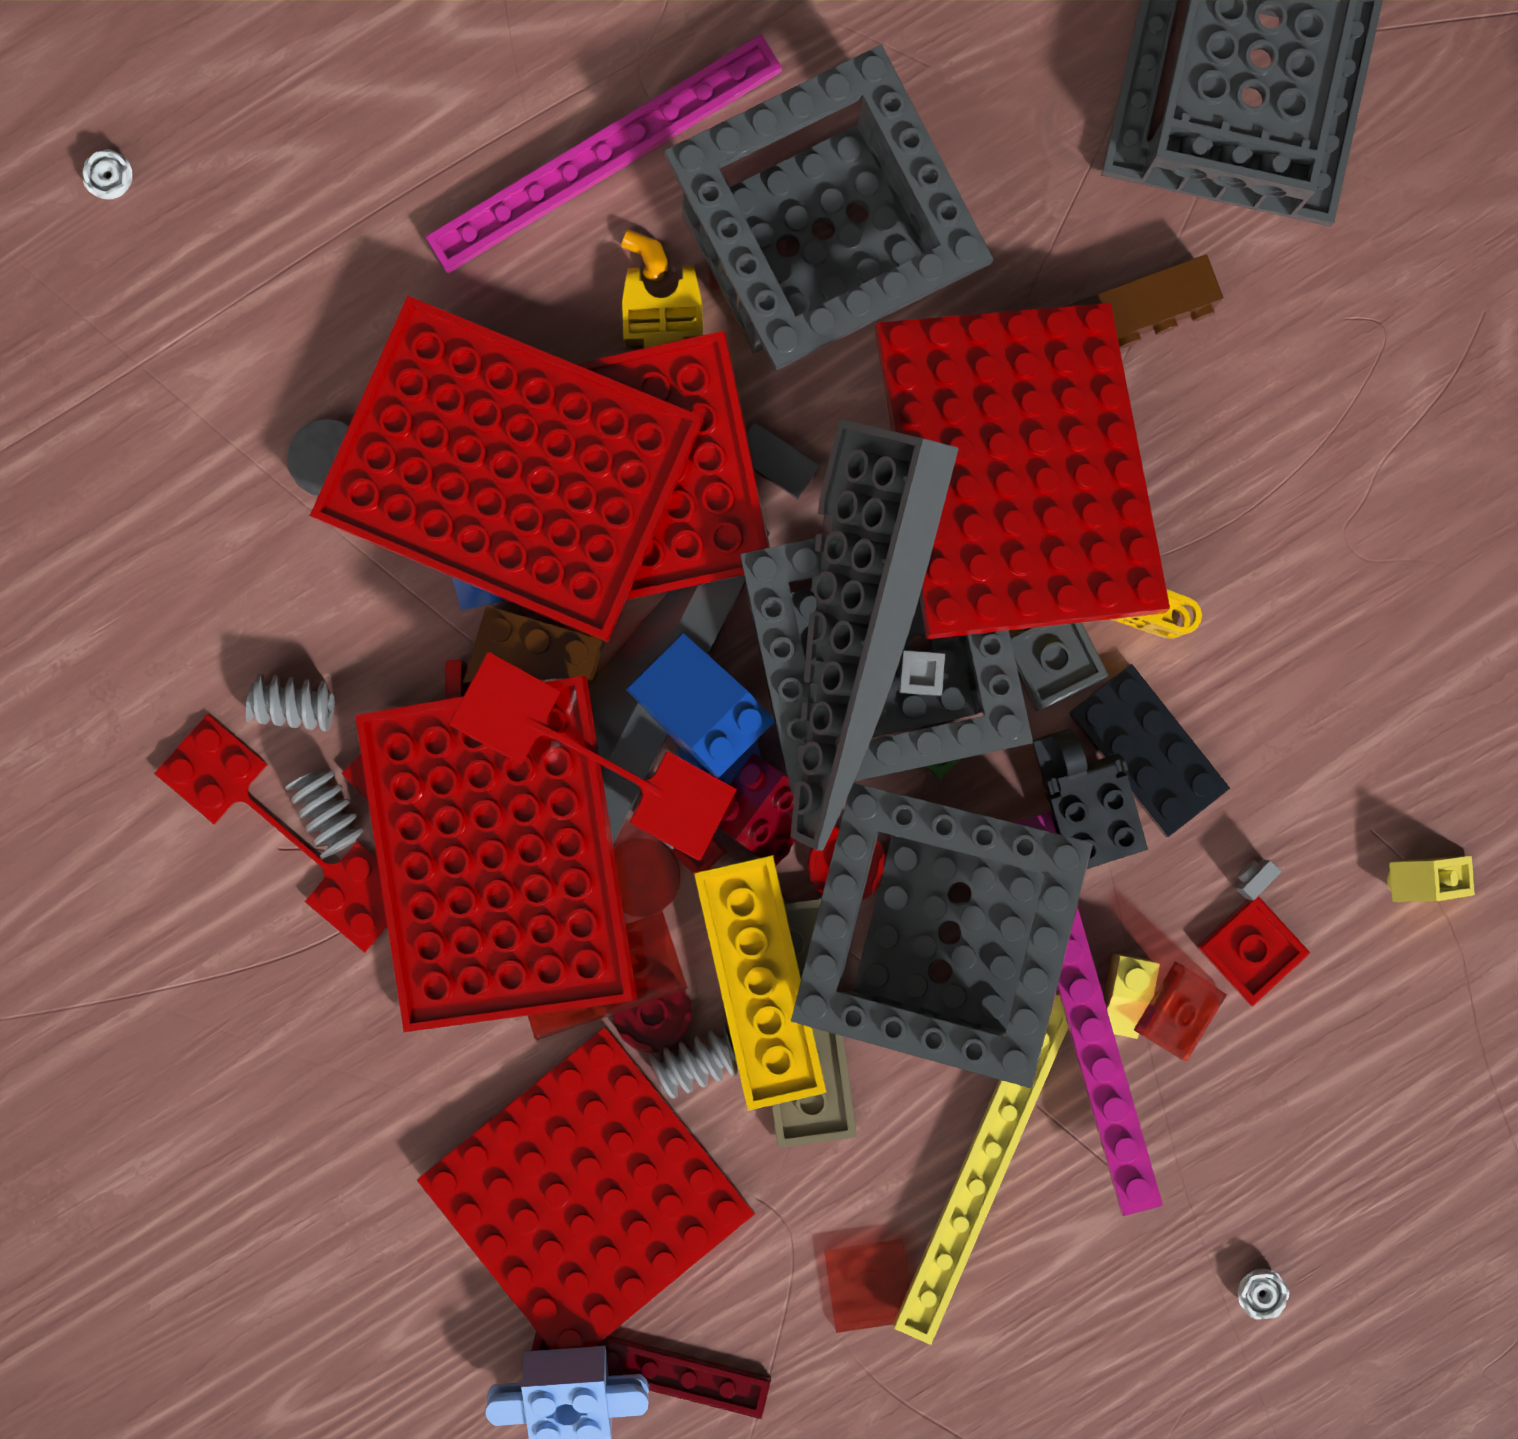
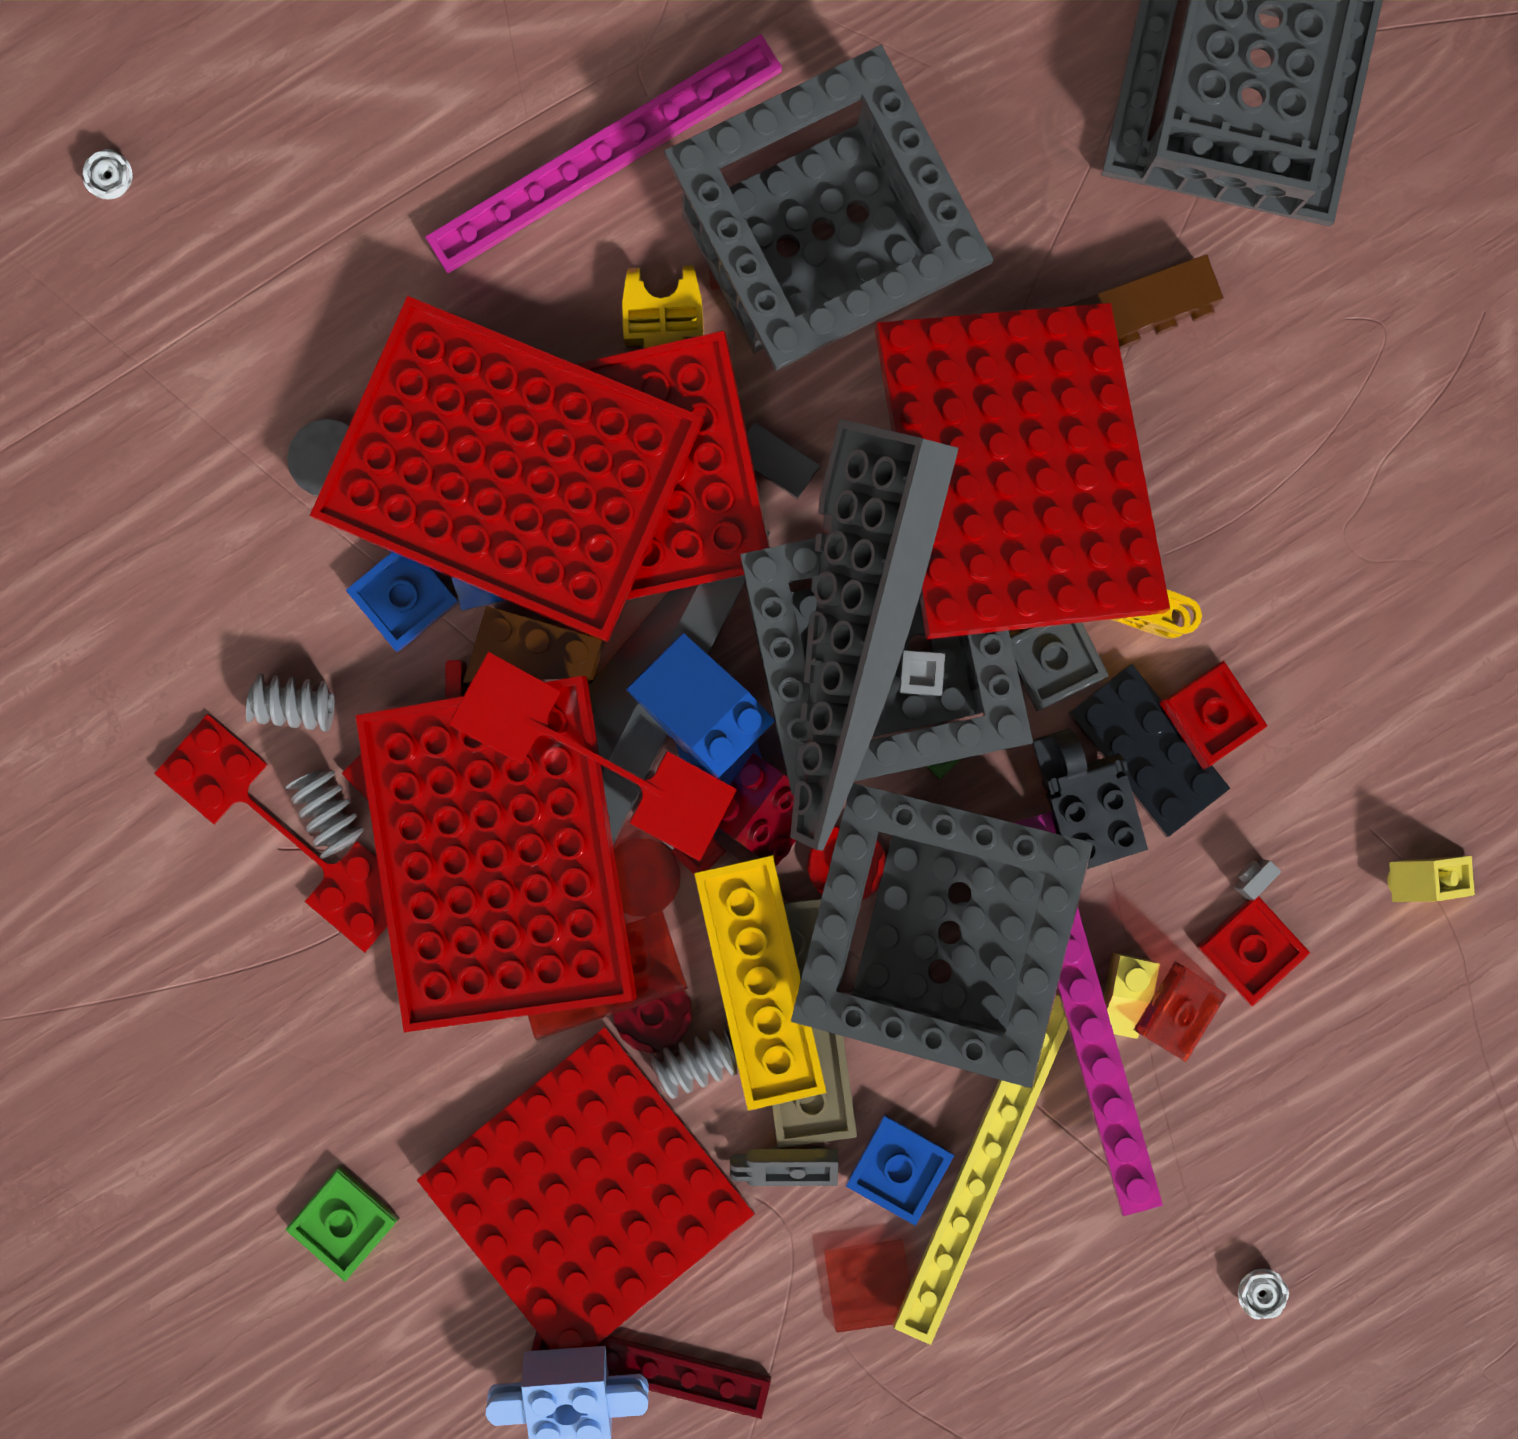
light orange arm [621,229,669,282] -> none
none -> bright green tile [285,1167,400,1282]
none -> blue plate [346,552,459,652]
none -> dark grey hinge [730,1147,838,1186]
none -> blue plate [845,1114,955,1226]
none -> red tile [1159,660,1268,769]

